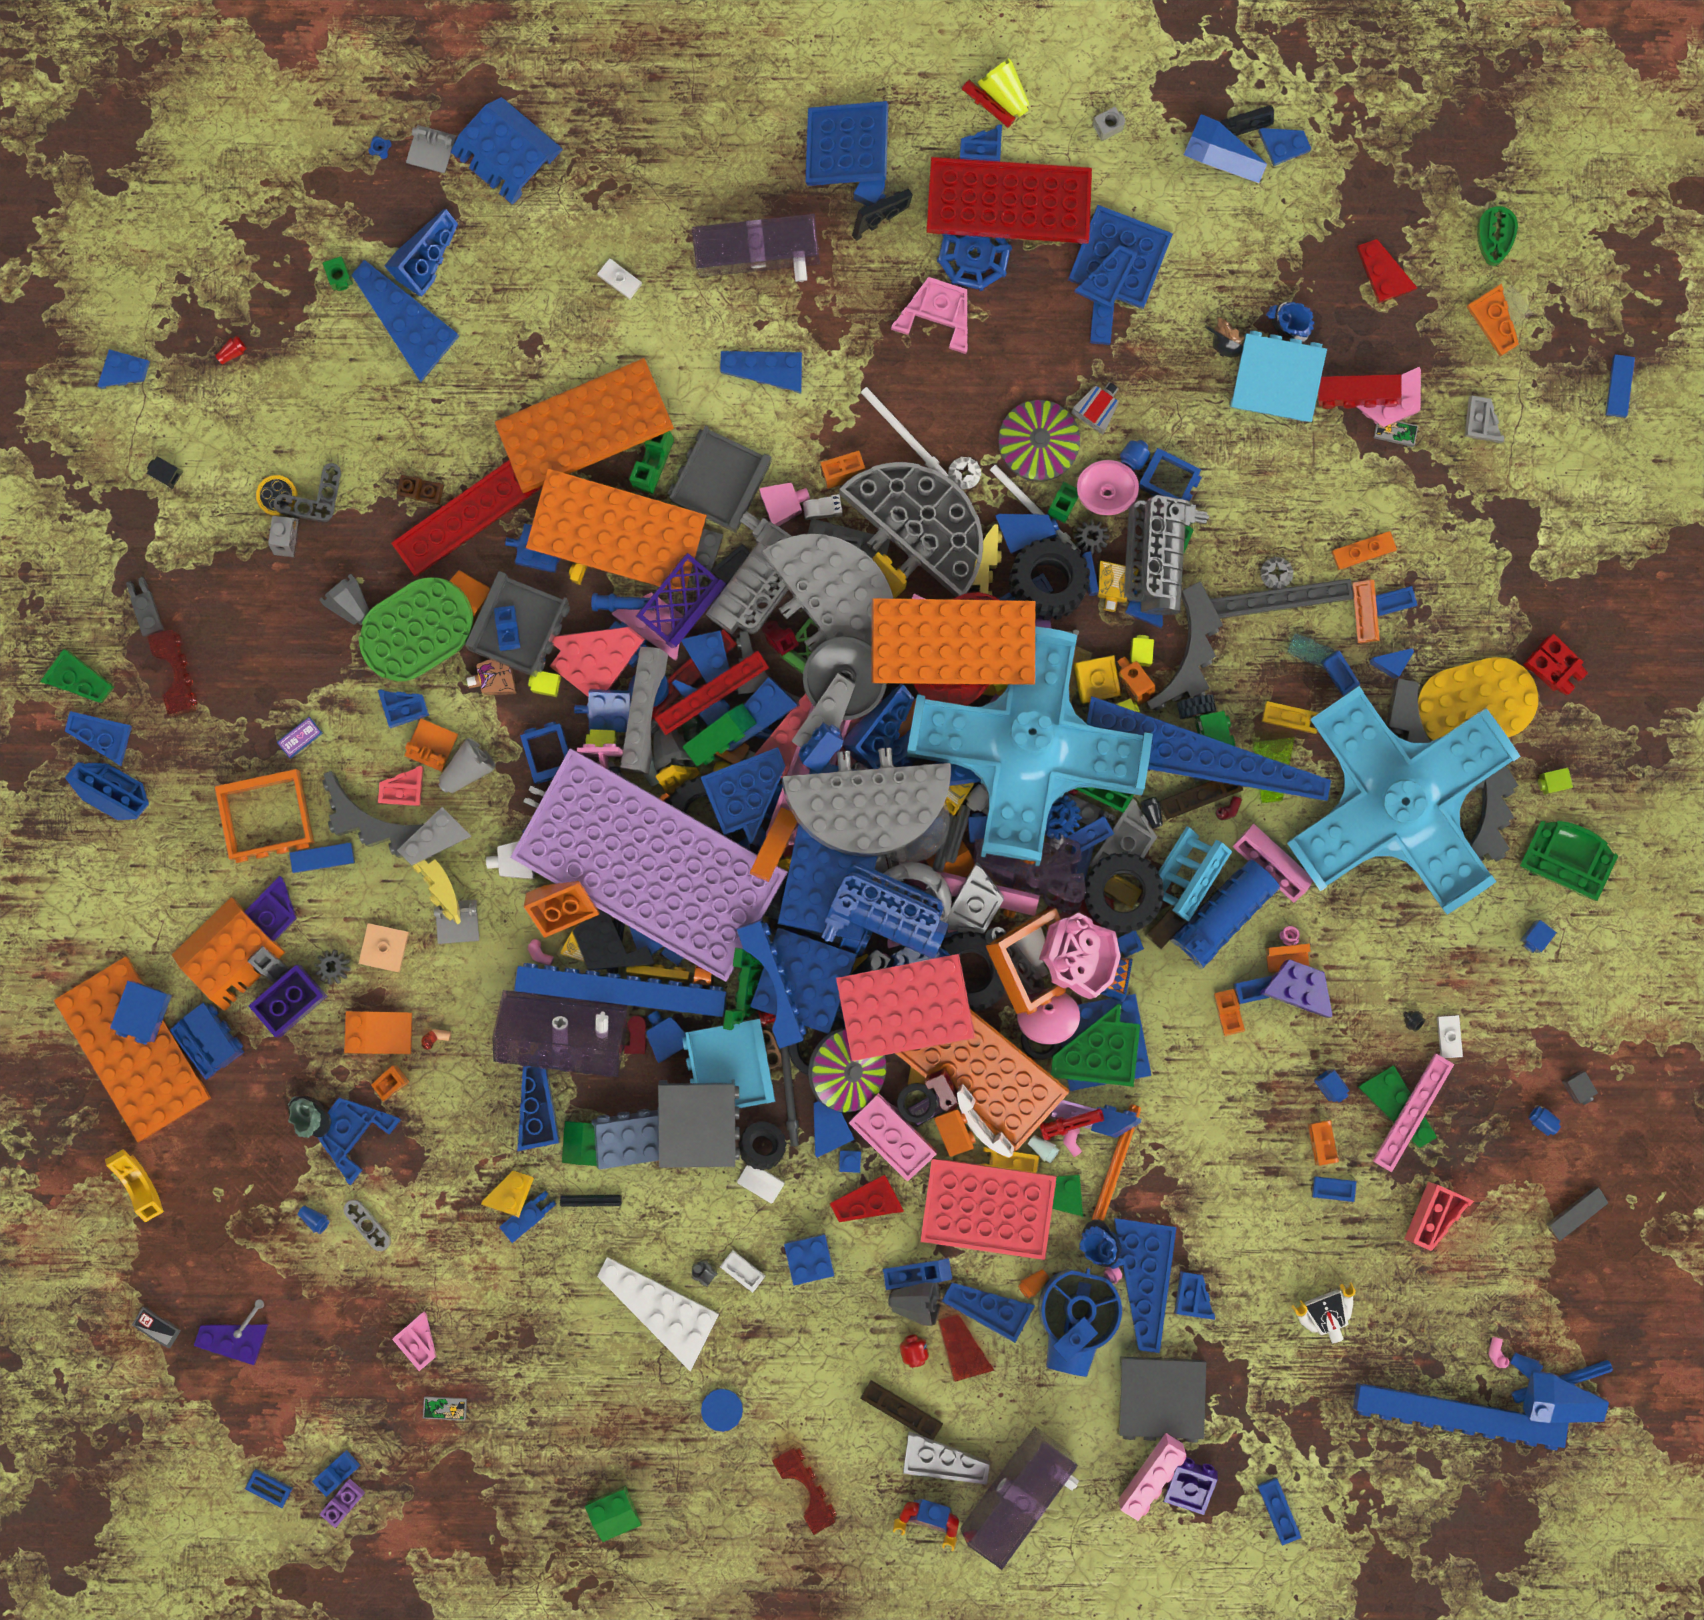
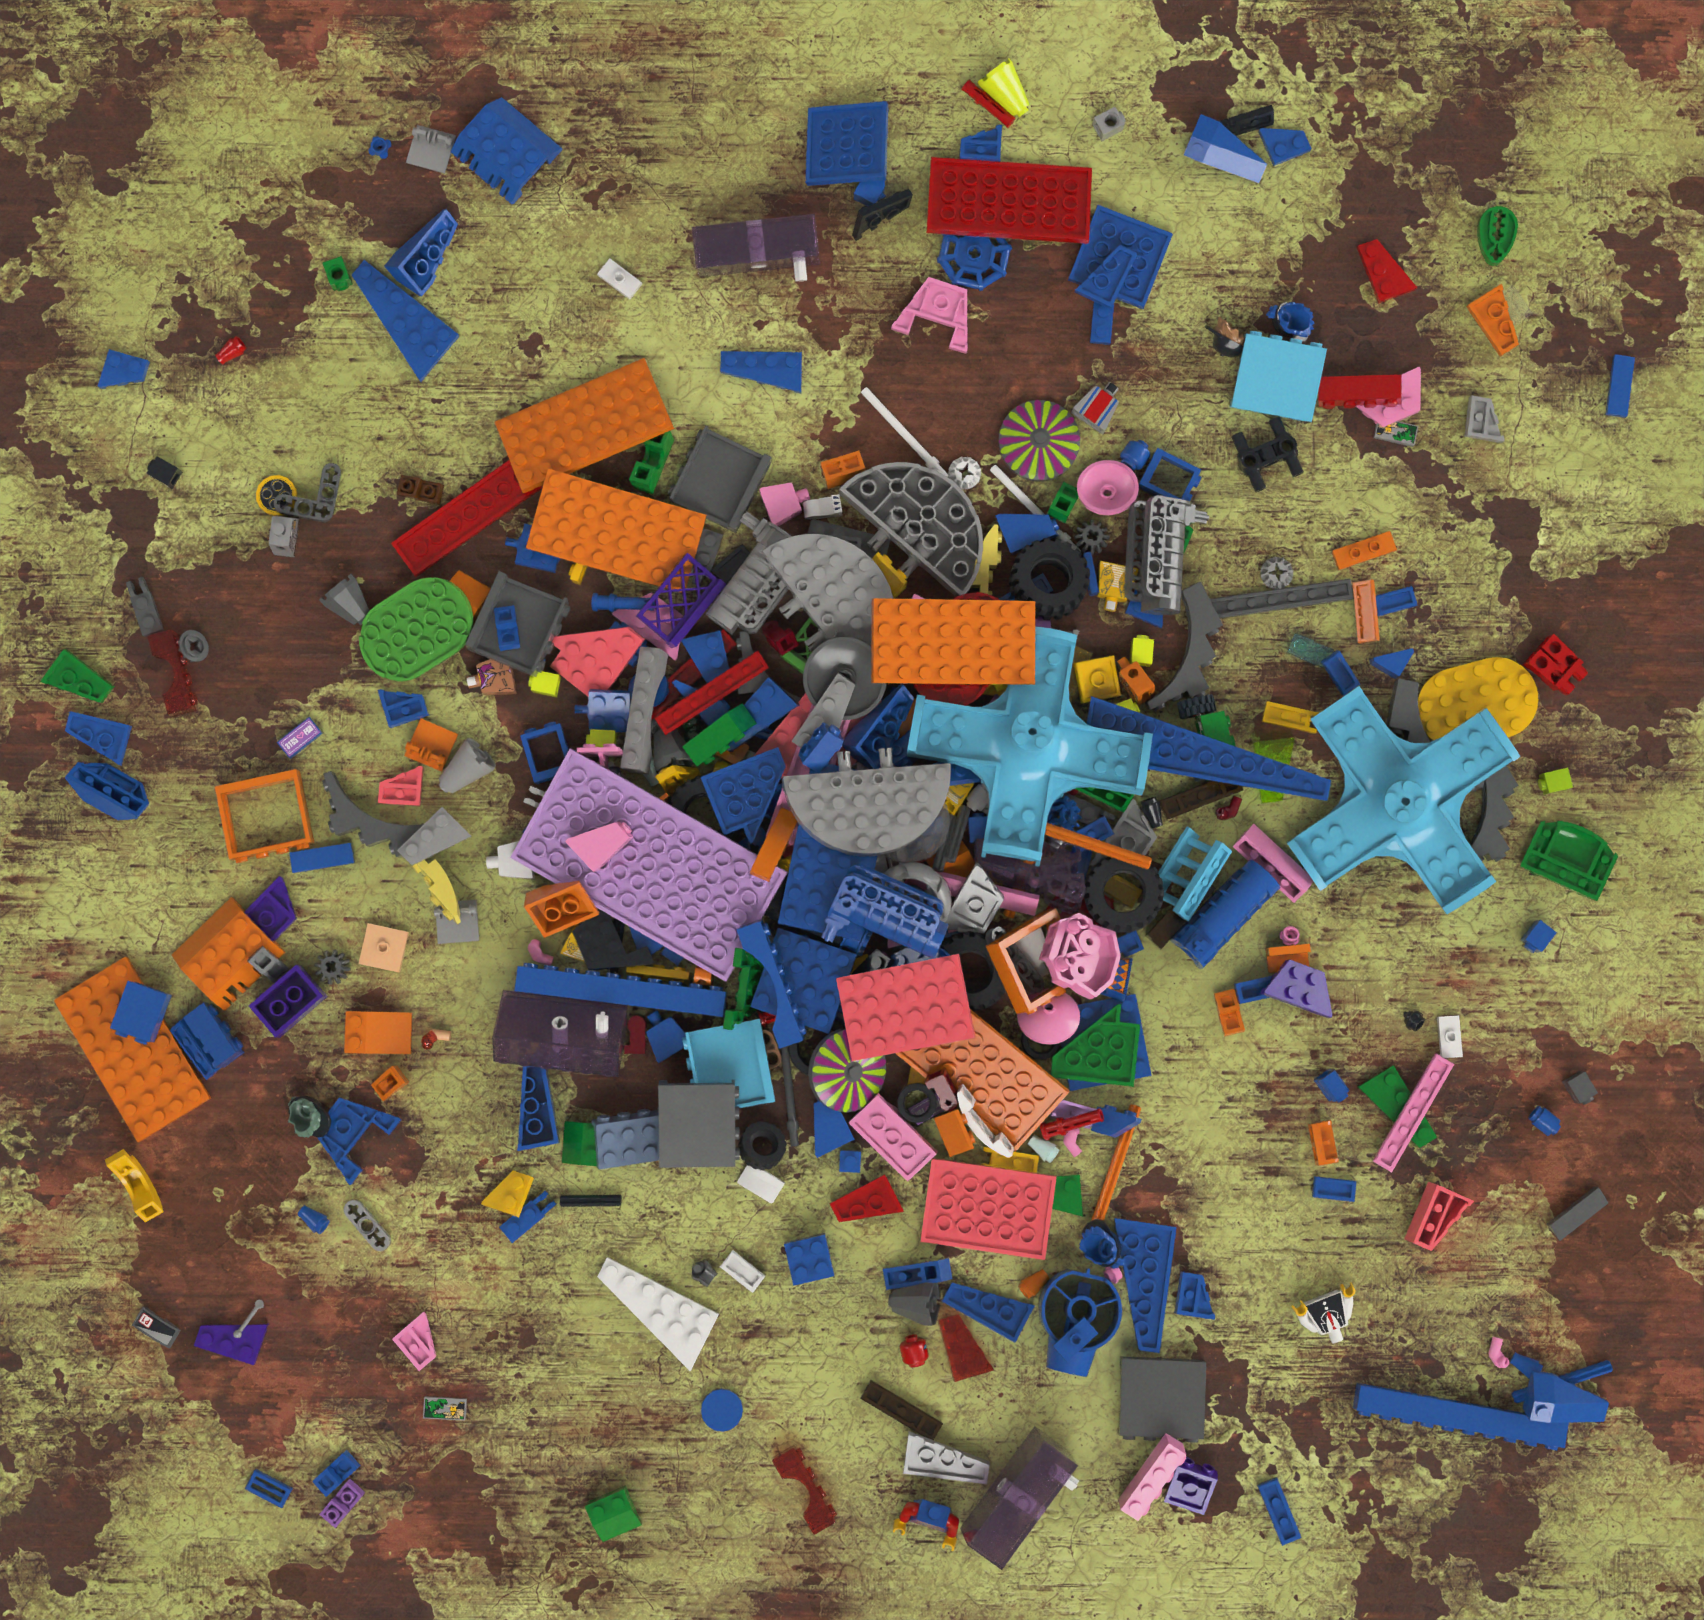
none -> dark grey gear [177,630,209,663]
none -> bright pink slope [565,821,634,872]
none -> orange axle [1045,823,1152,869]
none -> black piece [1231,416,1304,493]

